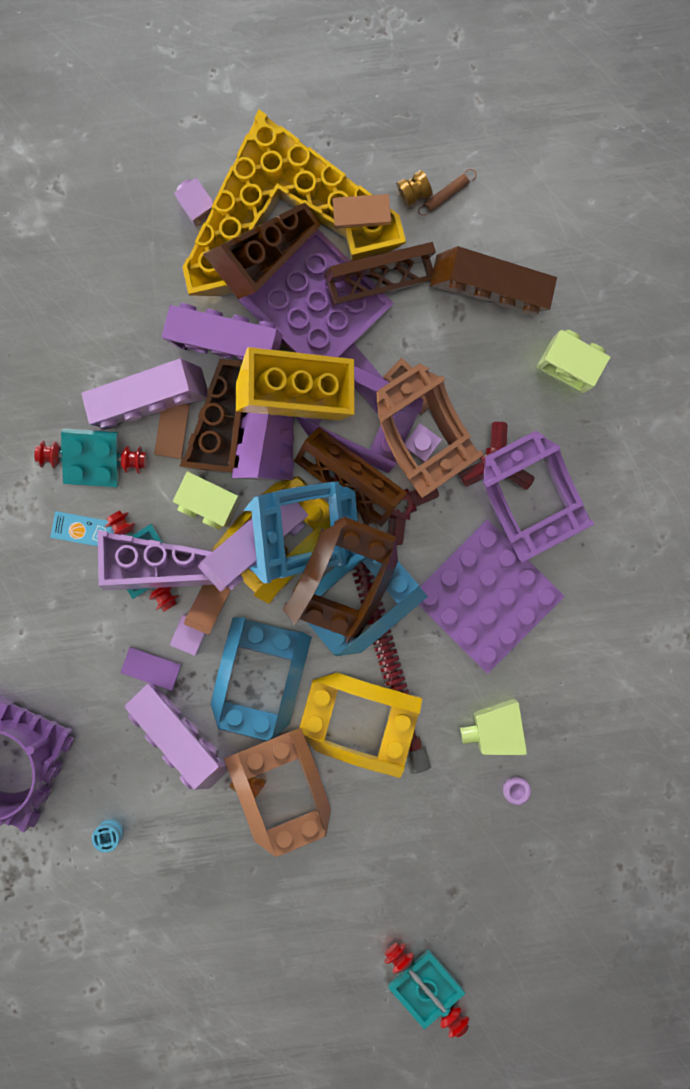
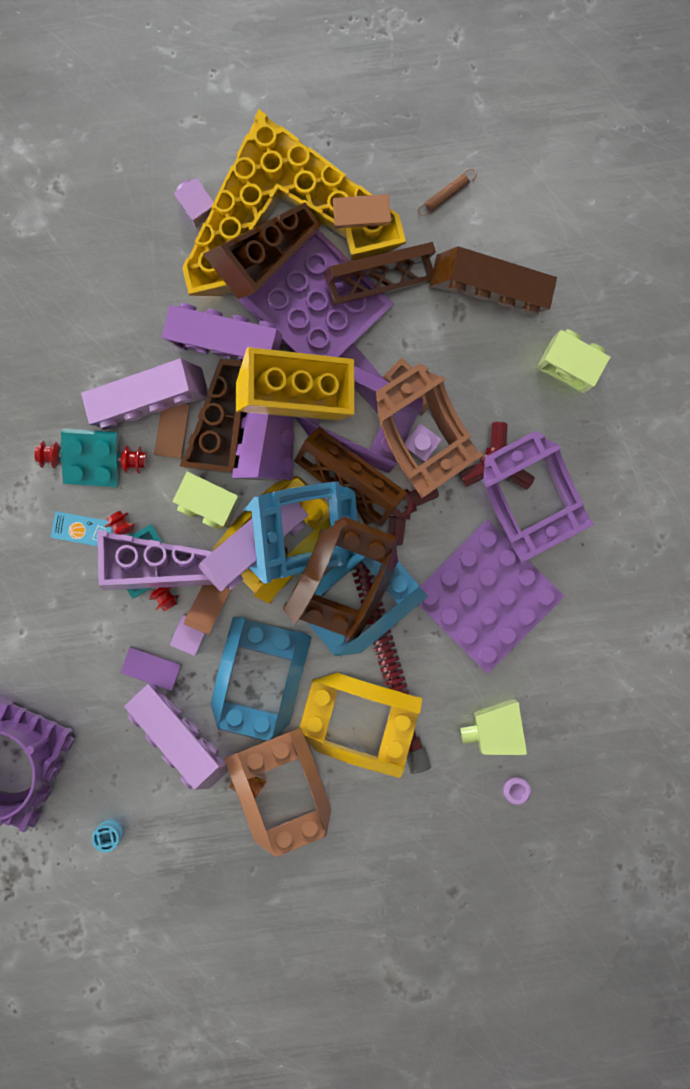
teal plate [384,943,470,1038] -> none
pearl gold wheel [396,170,433,208] -> none

